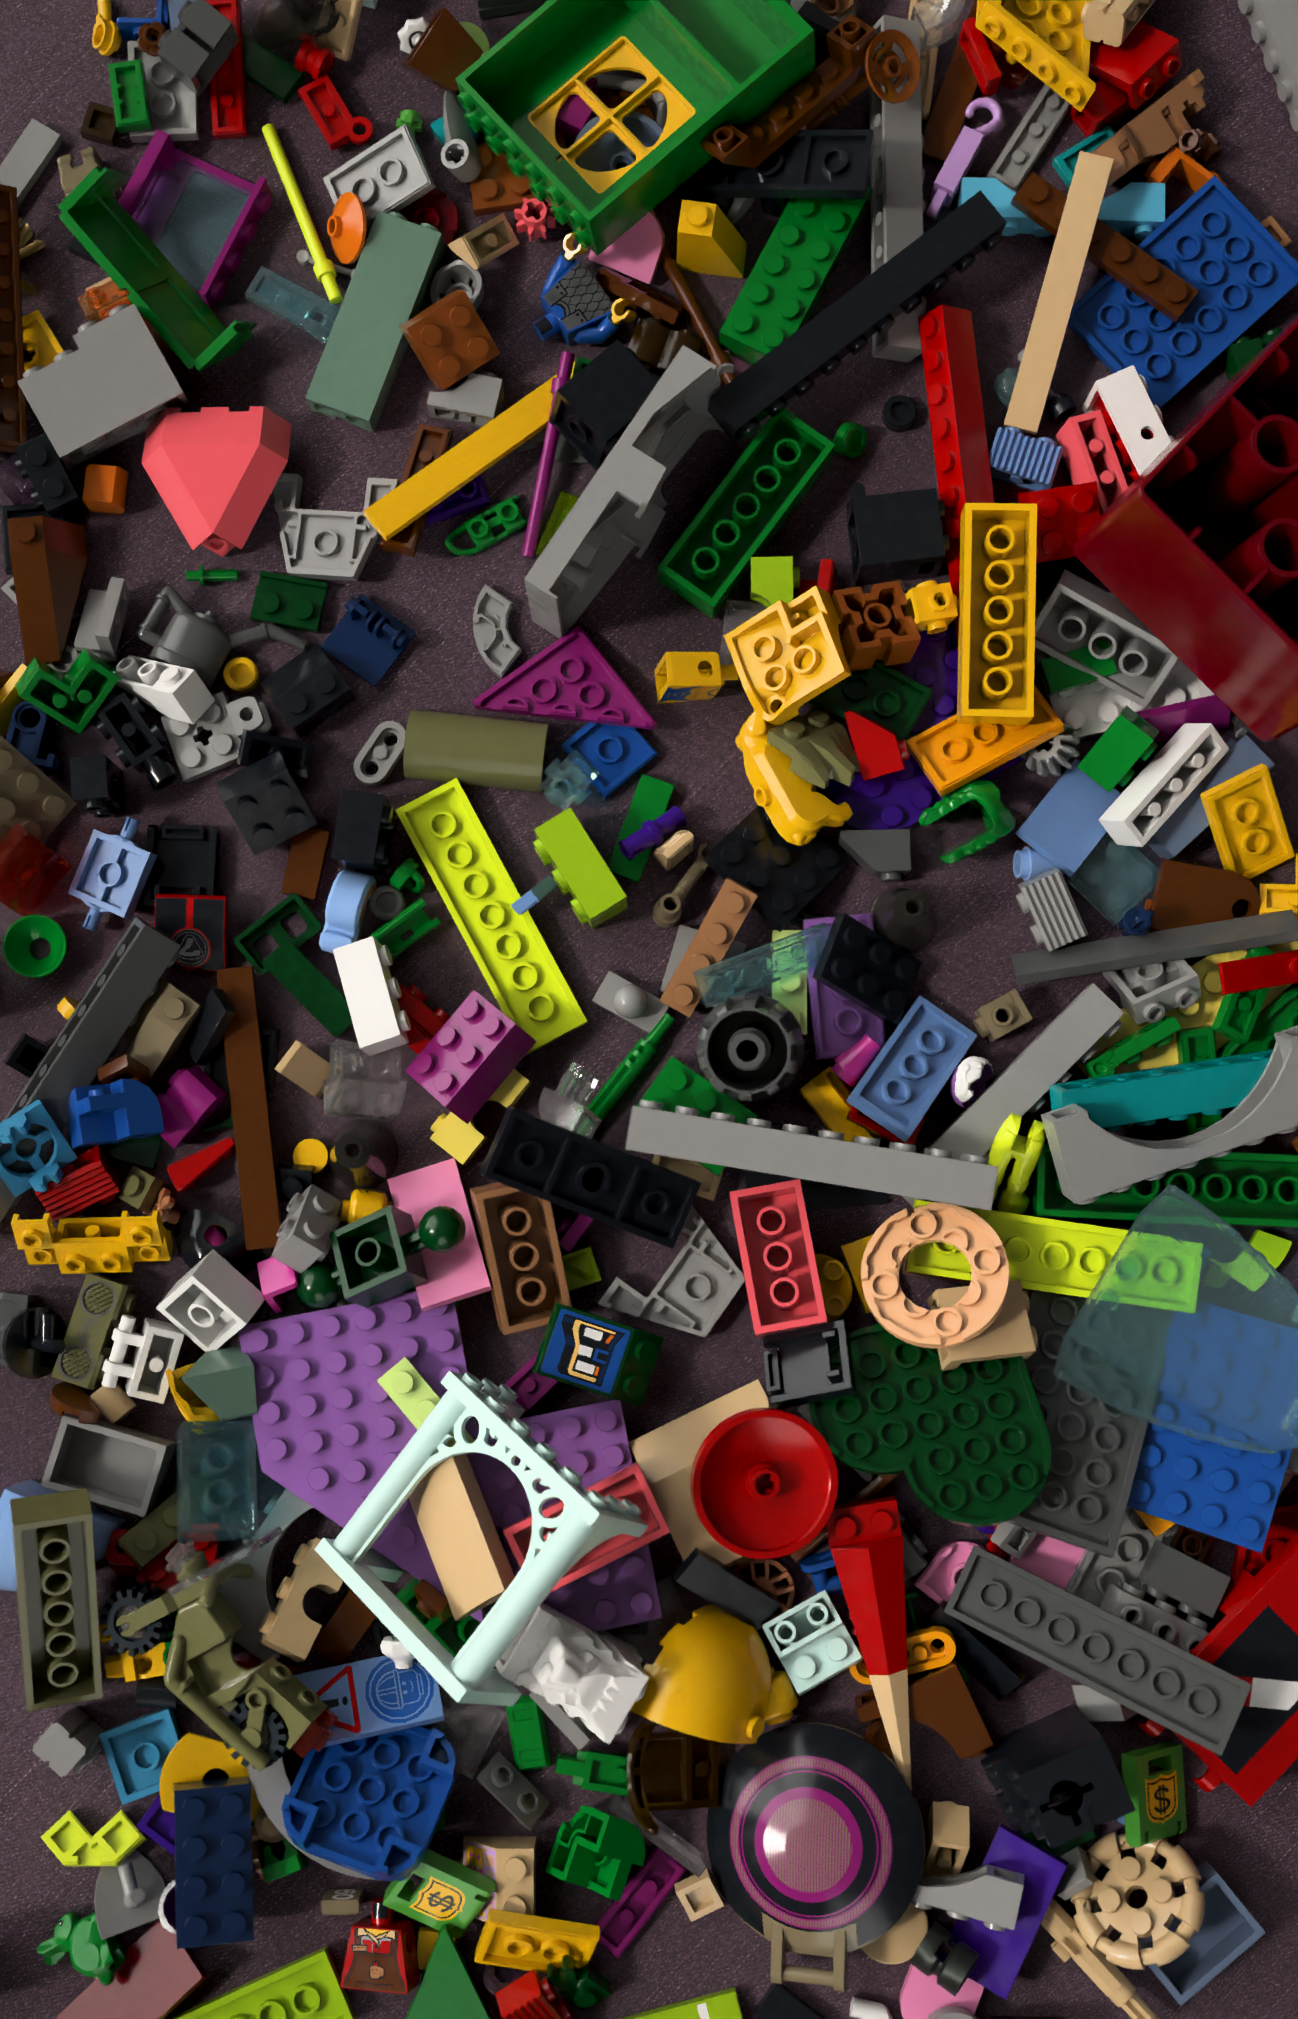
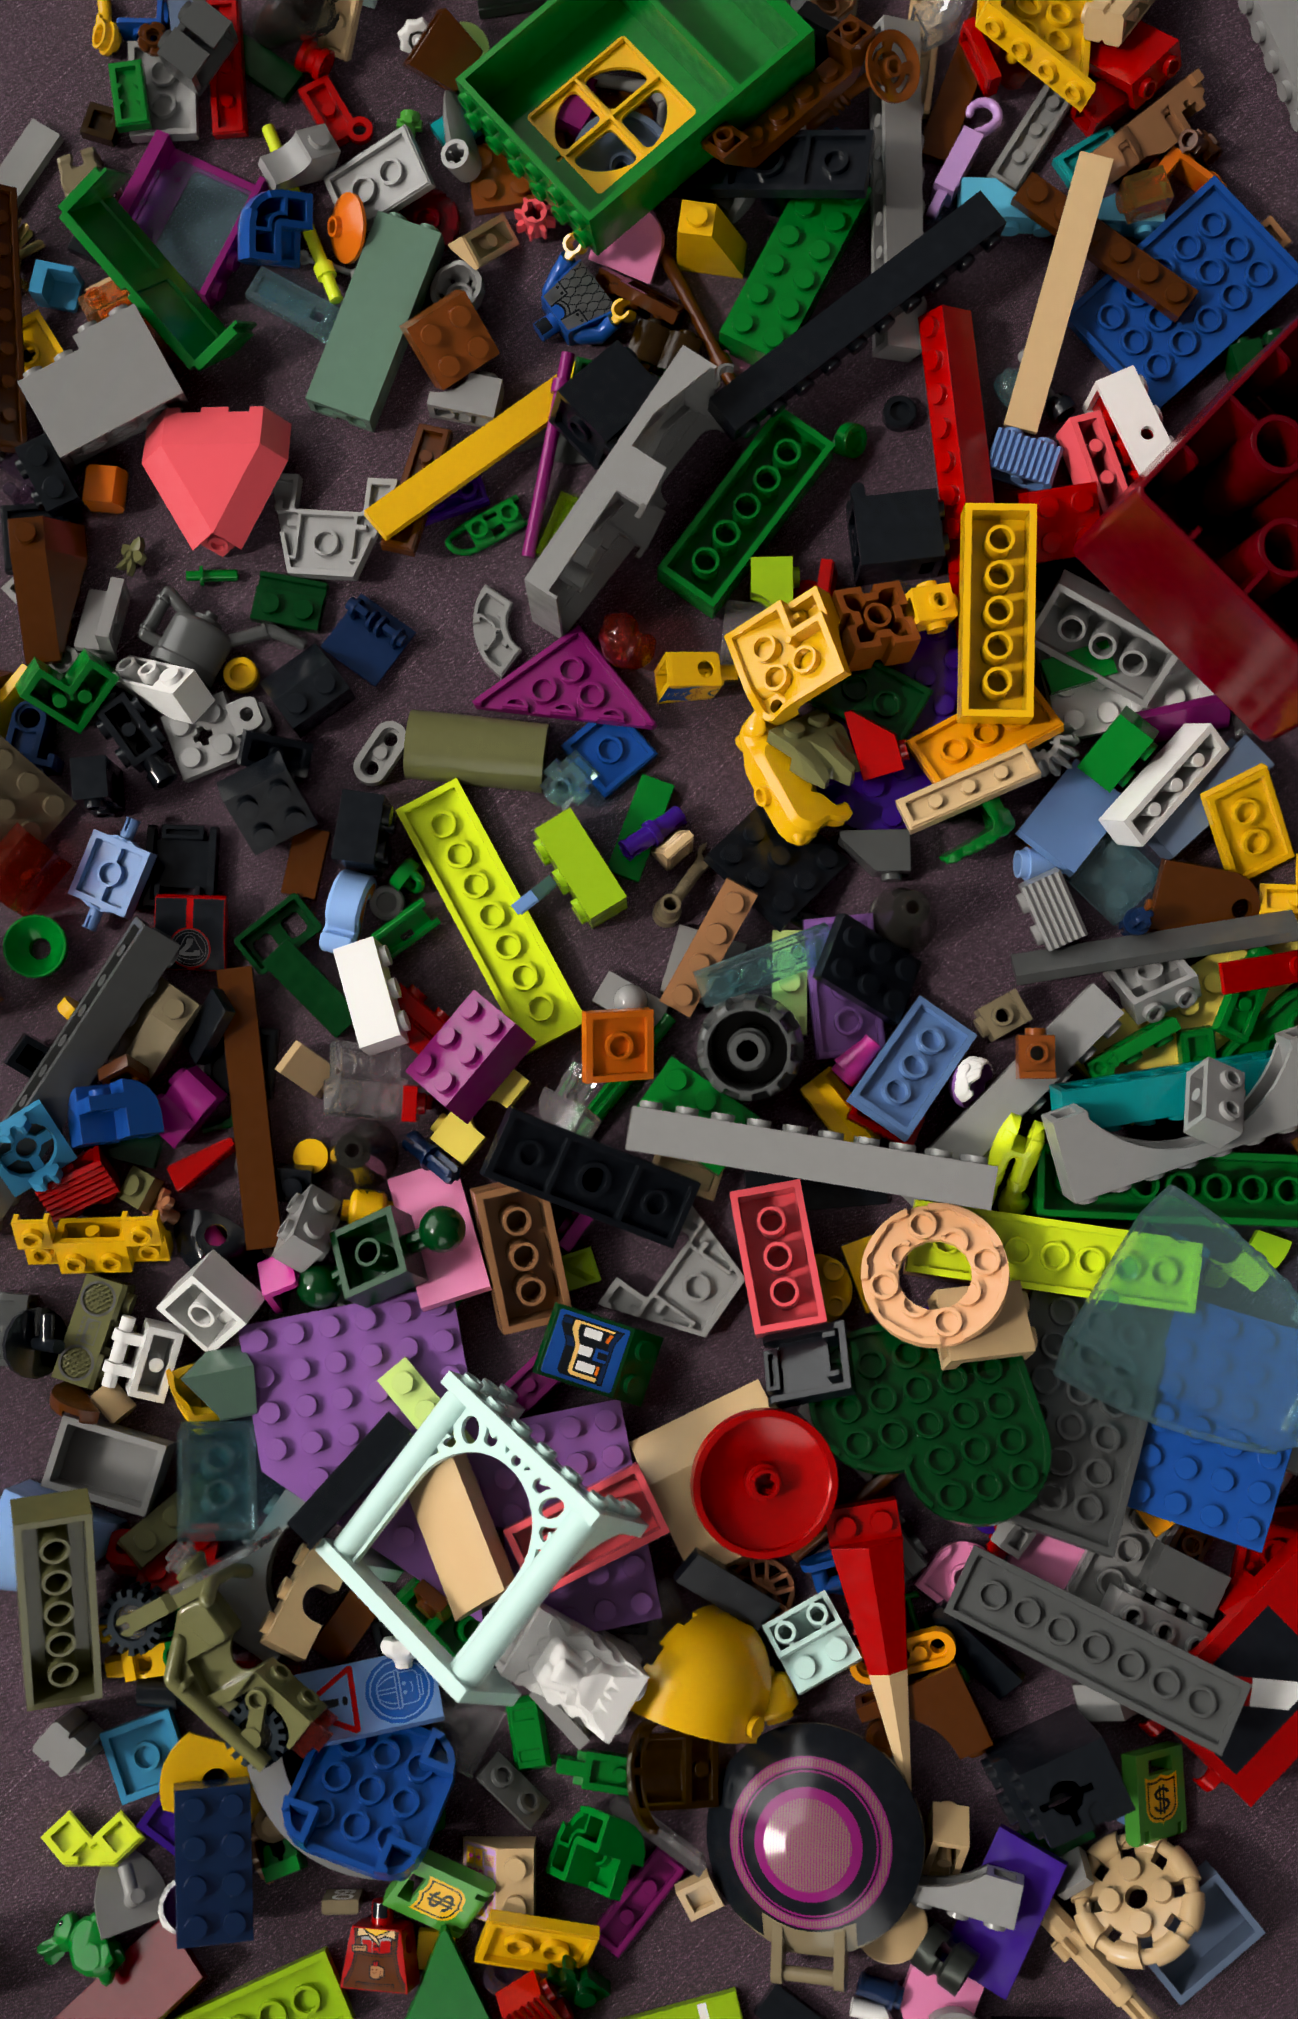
none -> dark azure panel [28,259,85,313]
none -> olive plant [115,536,147,577]
none -> blue brick [238,189,313,269]
none -> light grey arch [258,123,341,190]
none -> black panel [286,1411,414,1551]
none -> red plate [401,1084,433,1122]
none -> dark blue axle [402,1130,461,1184]
none -> orange tile [582,1007,654,1084]
none -> clear red hair [598,612,657,670]
none -> dark blue pin [855,1971,904,2011]
none -> tan tile [895,743,1041,835]
none -> dark orange brick [1015,1028,1056,1079]
none -> clear orange brick [1115,165,1174,224]
none -> light grey brick [1183,1056,1246,1149]

